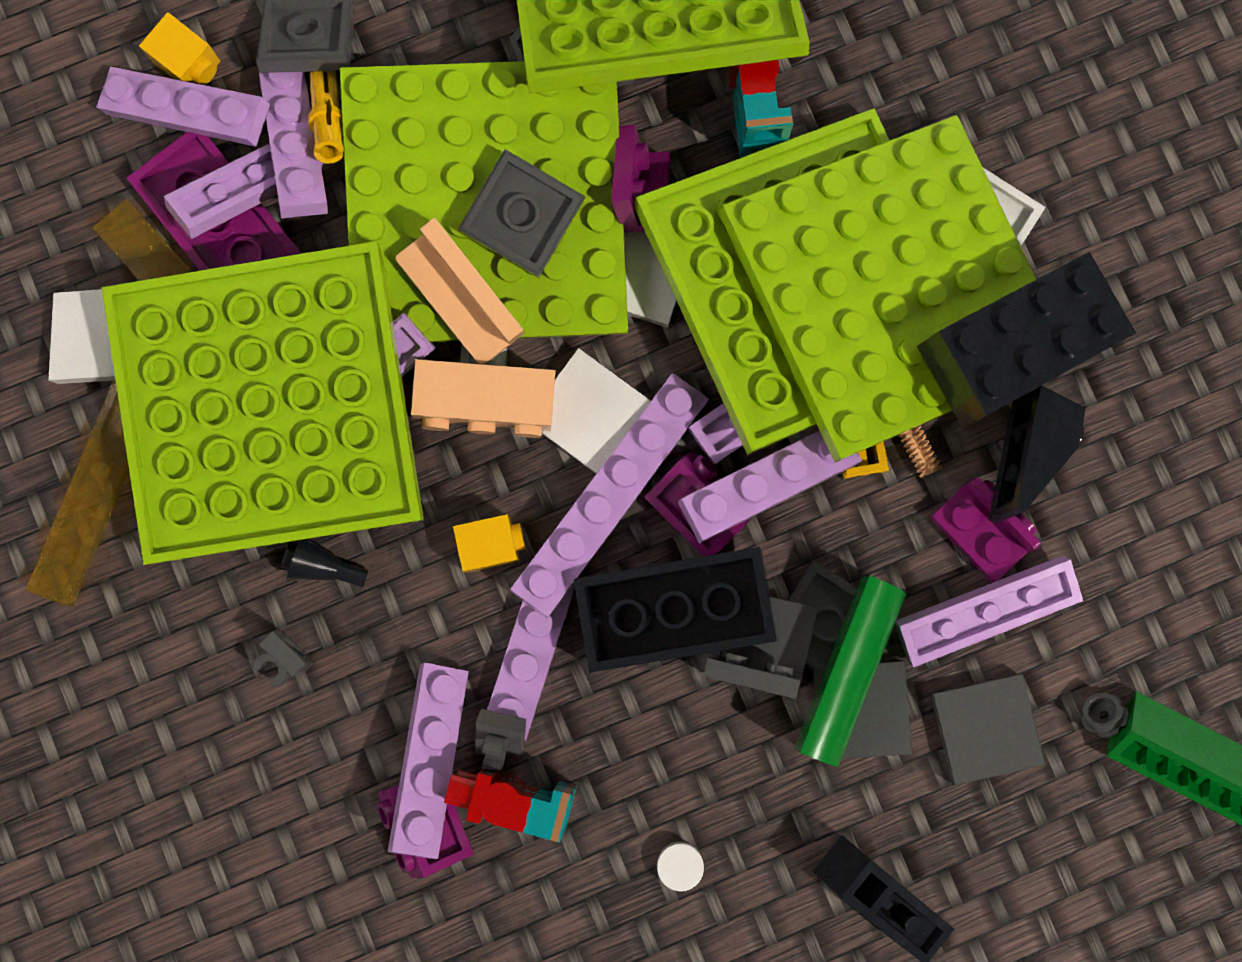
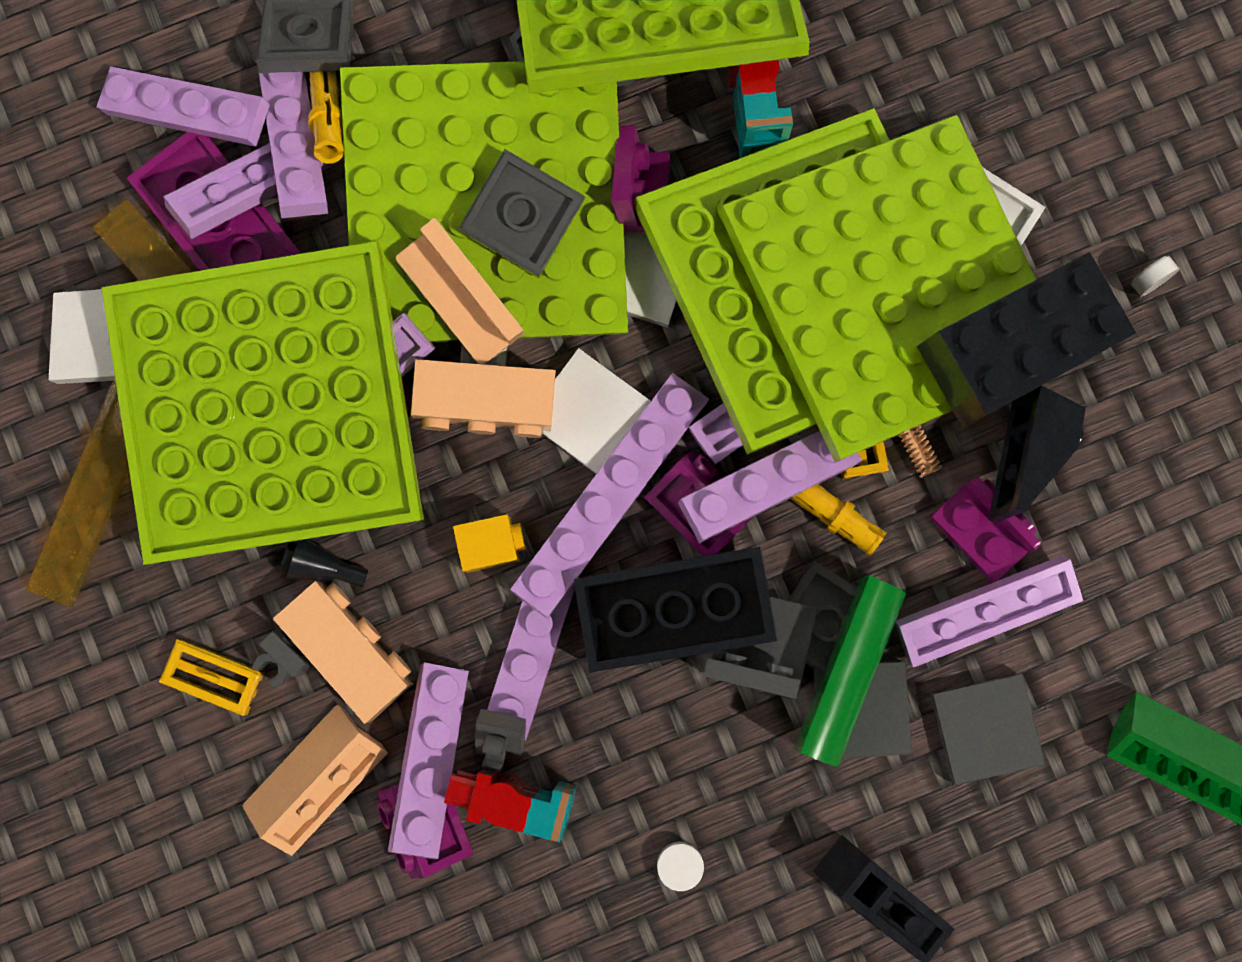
yellow brick [139,12,221,85] -> none
dark grey plate [1081,693,1129,738] -> none
none -> yellow tile [159,639,265,716]
none -> light nougat panel [243,705,388,856]
none -> light nougat brick [273,581,413,724]
none -> yellow pin [790,484,887,556]
none -> white tile [1131,256,1179,297]

